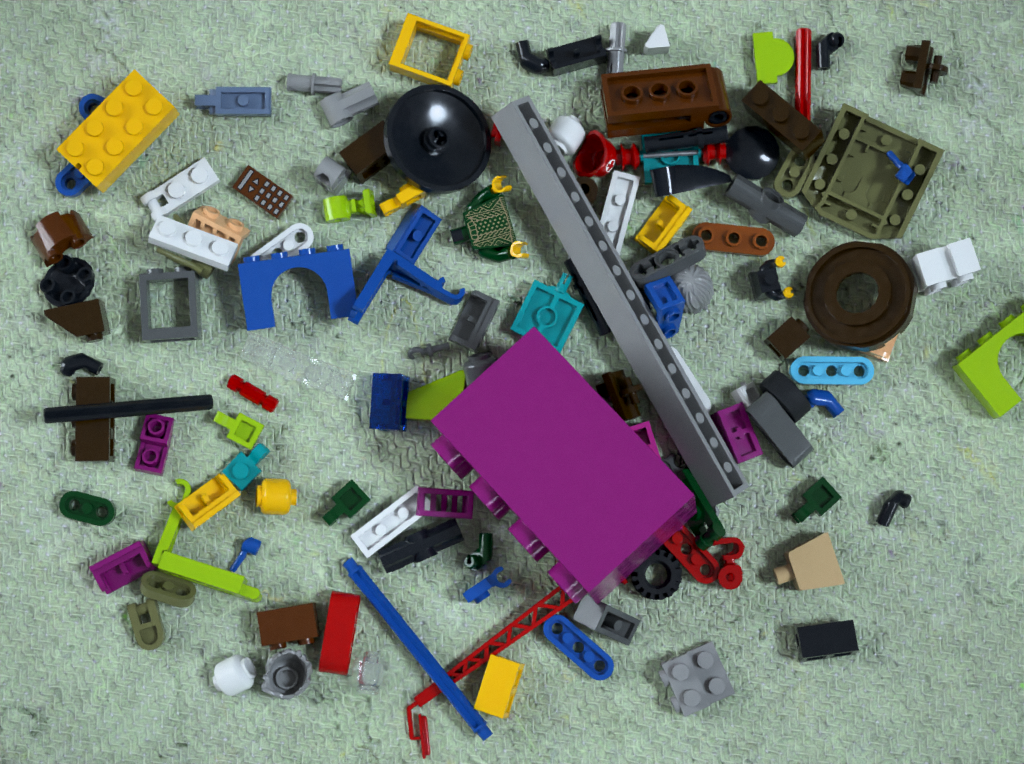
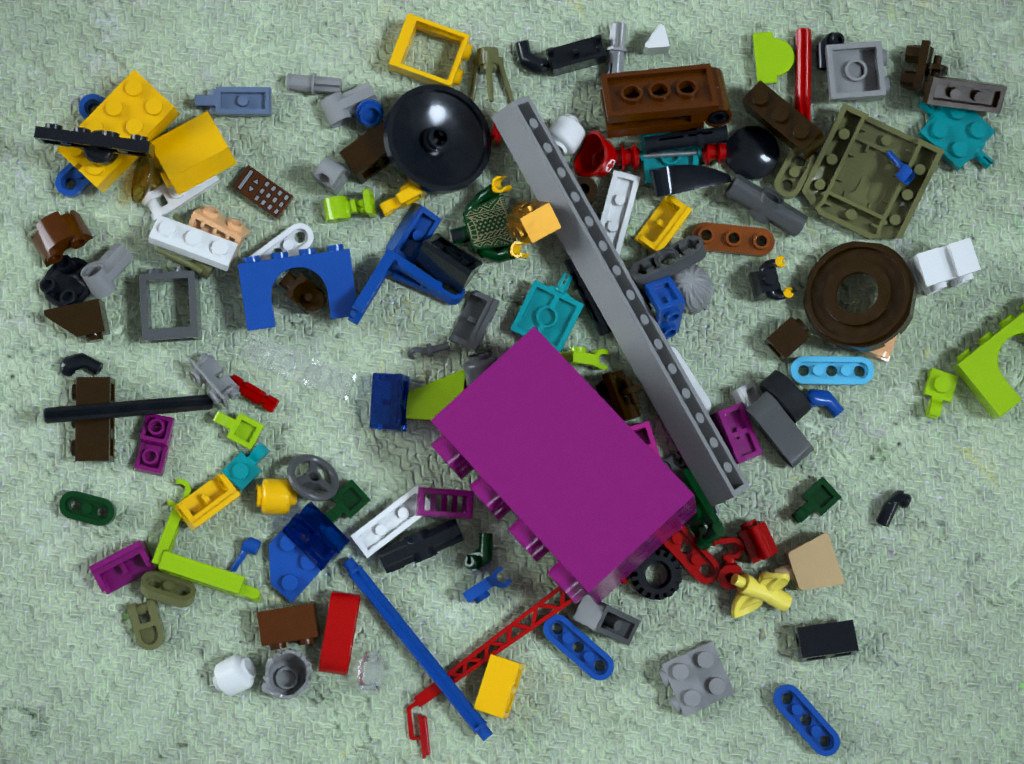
none -> black plate [34,123,155,166]
none -> light grey piece [81,243,133,298]
none -> clear yellow dish [131,157,160,204]
none -> yellow brick [150,111,237,195]
none -> light grey hinge [189,353,241,409]
none -> blue plate [269,523,330,603]
none -> dark brown hips [279,271,326,315]
none -> clear blue hinge [282,502,350,571]
none -> dark grey piece [287,454,339,501]
none -> blue plate [356,99,384,127]
none -> black slope [414,233,483,294]
none -> olive plant [470,47,514,103]
none -> brick [506,200,562,244]
none -> lime plate [559,347,609,370]
none -> light yellow plant [731,572,792,618]
none -> red brick [736,519,779,564]
none -> blue plate [772,684,840,756]
none -> light grey plate [825,41,890,102]
none -> teal plate [917,102,996,172]
none -> plate [922,75,1007,114]
none -> lime plate [922,368,959,419]

